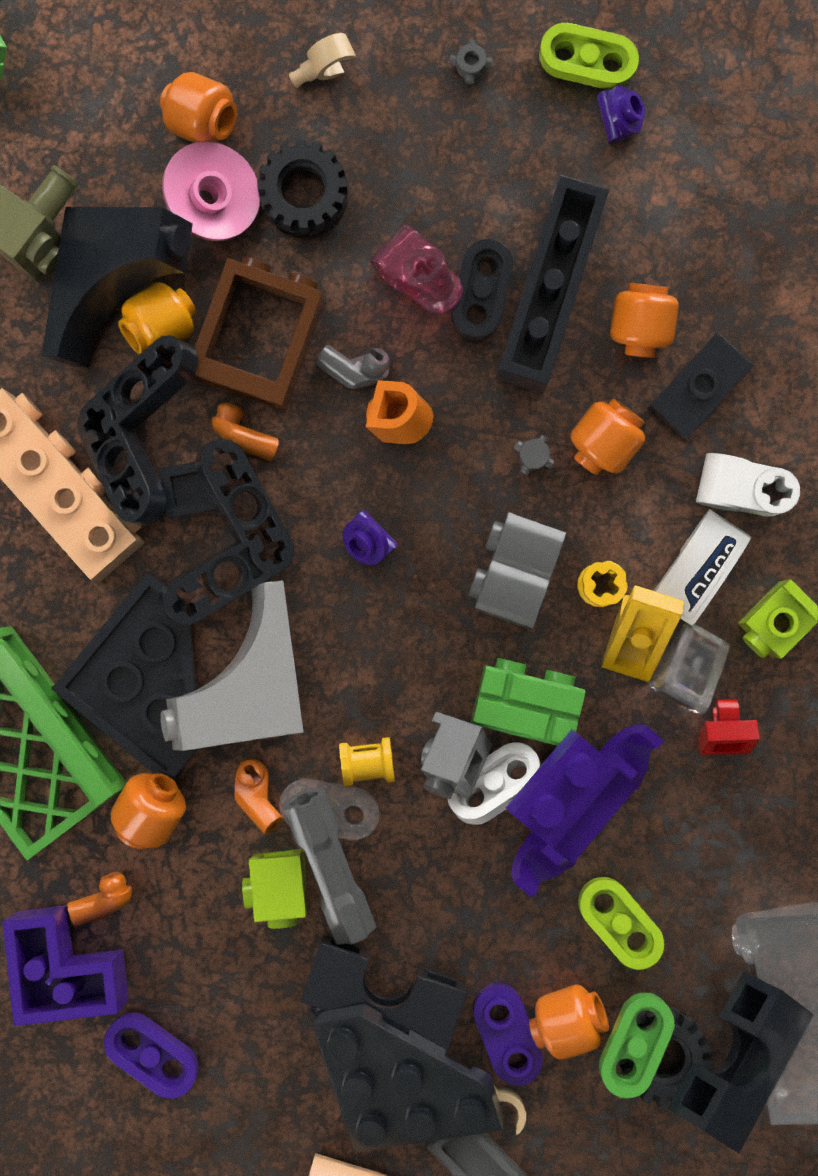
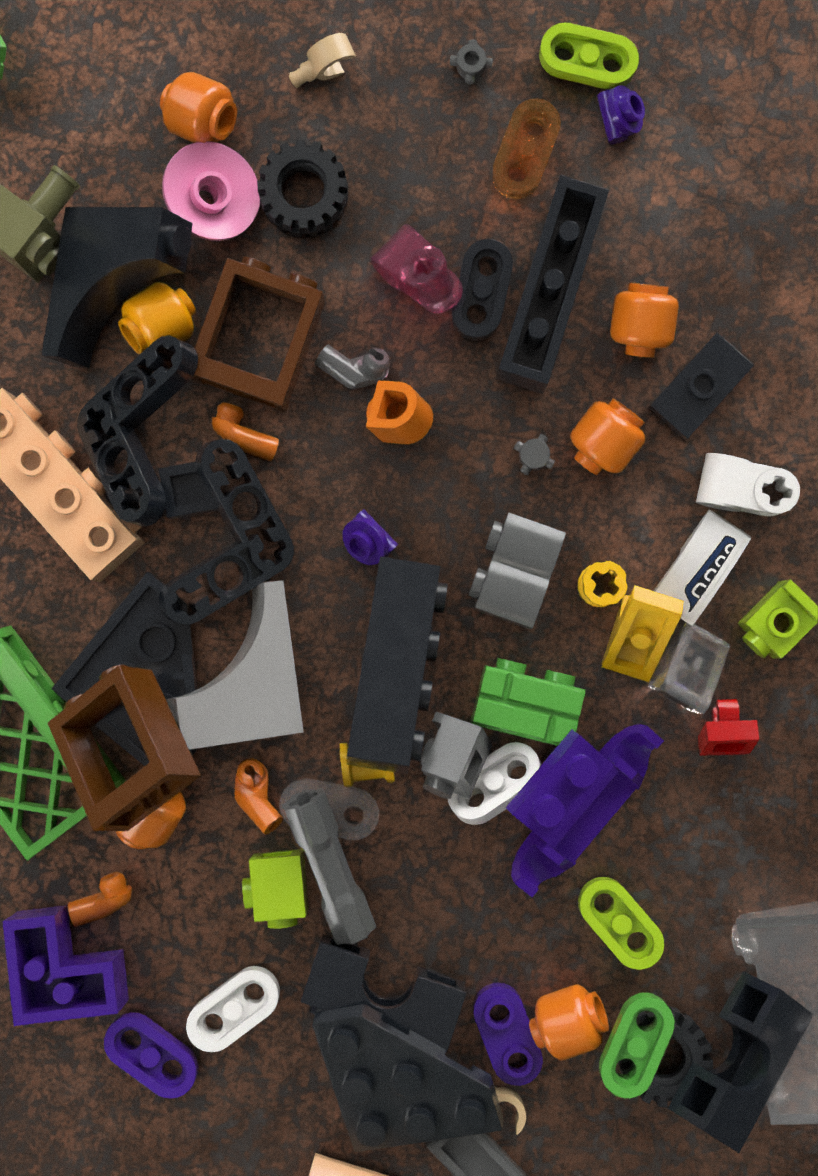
none -> reddish brown window [48,665,201,831]
none -> white plate [186,966,280,1052]
none -> black brick [347,556,448,774]
none -> clear orange plate [492,98,561,199]

